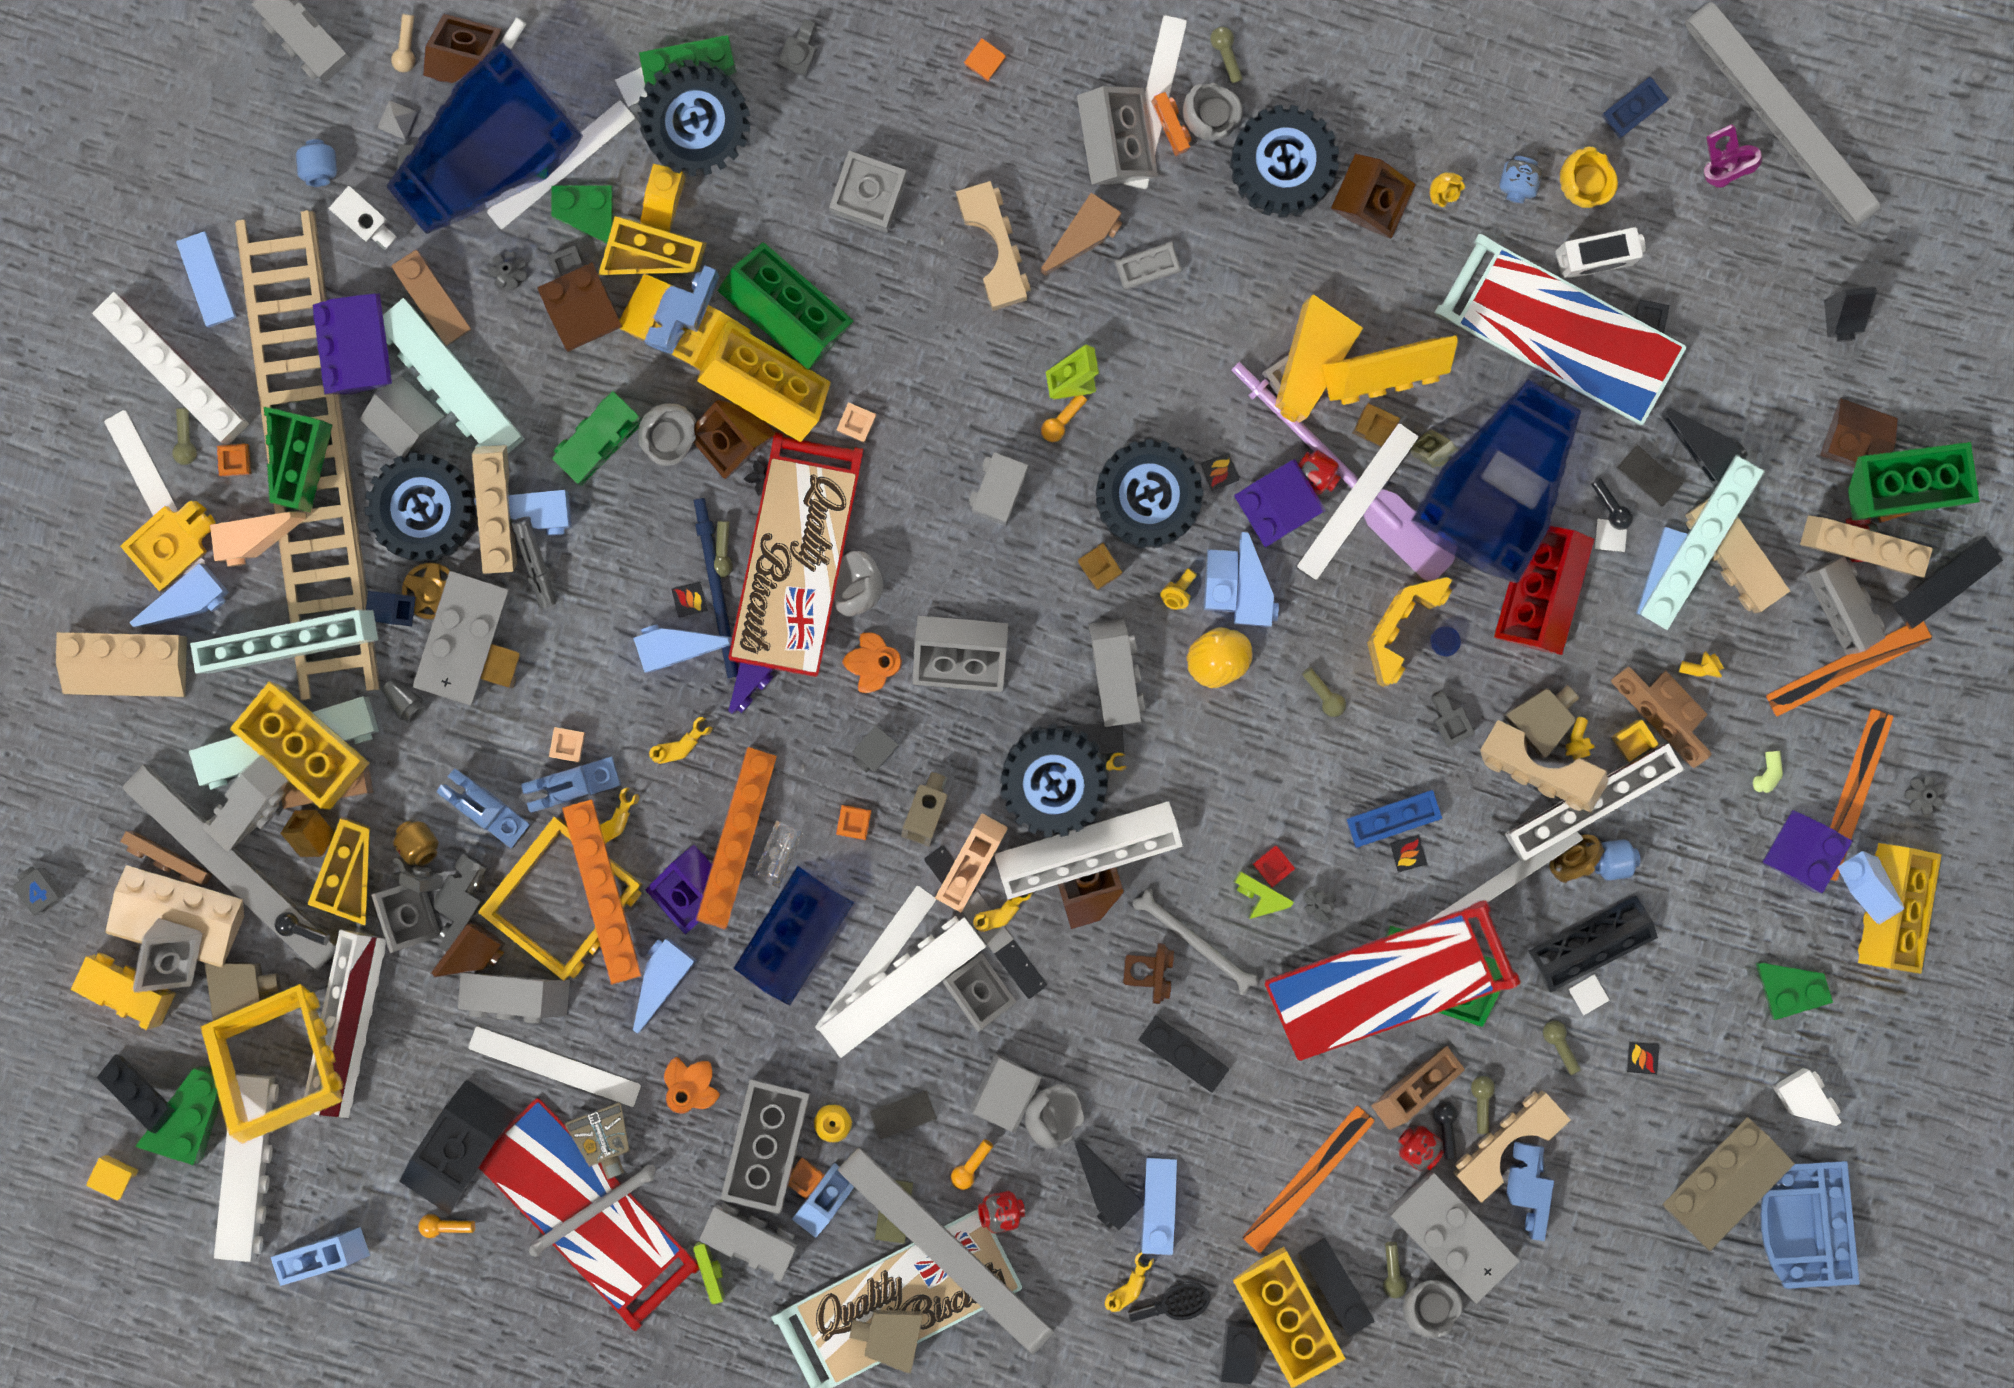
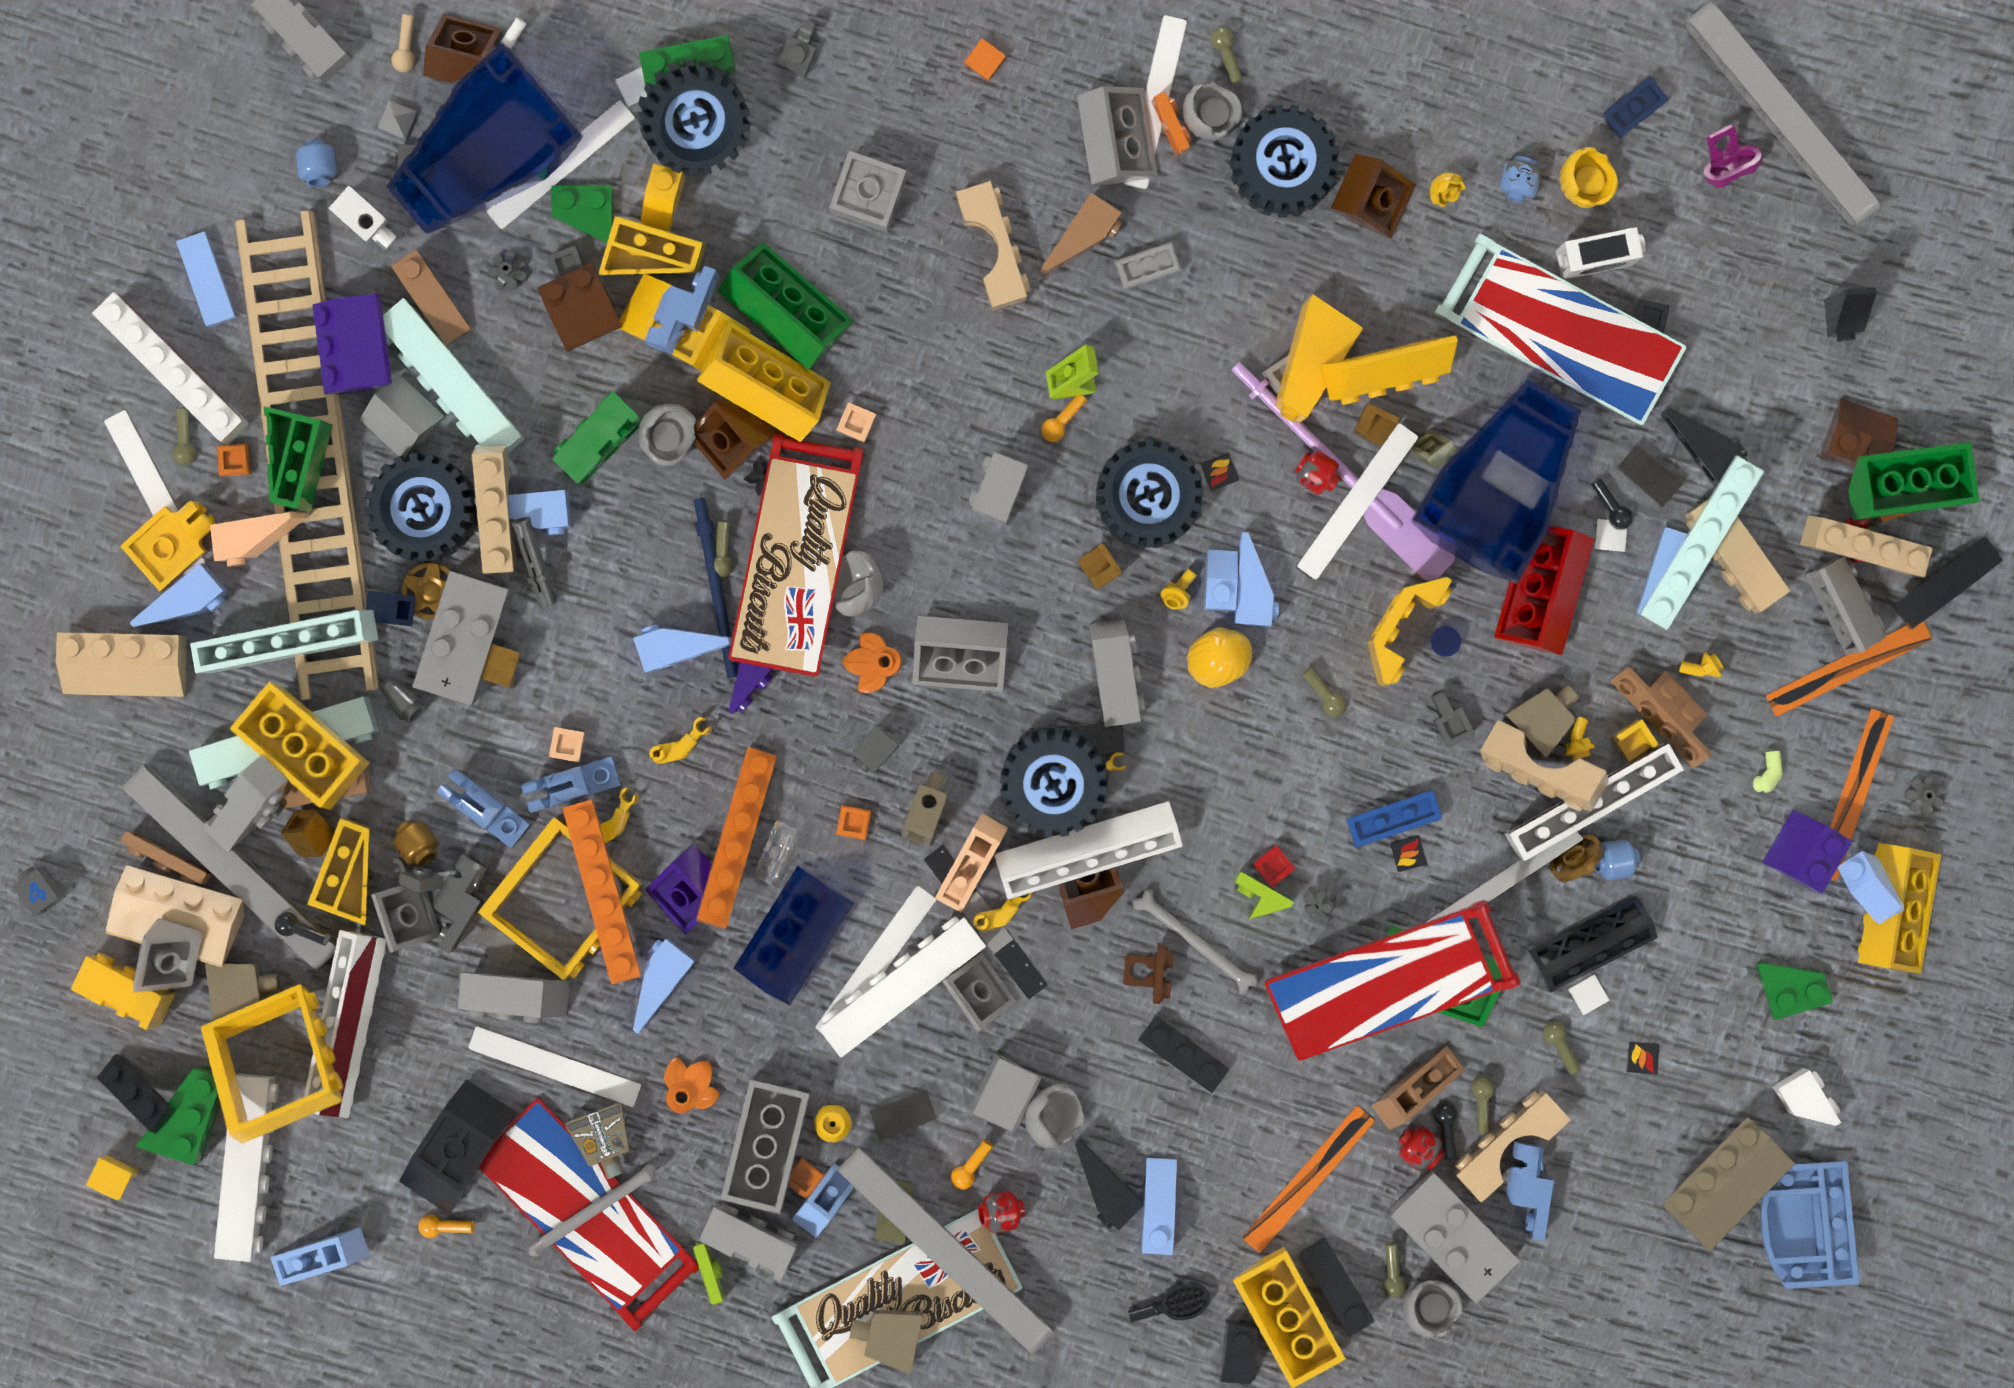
reddish brown slope [430,922,505,977] -> none
black sticker [671,581,708,618] -> none
yellow arm [1105,1251,1154,1312] -> none
dark purple slope [1234,459,1326,547] -> none

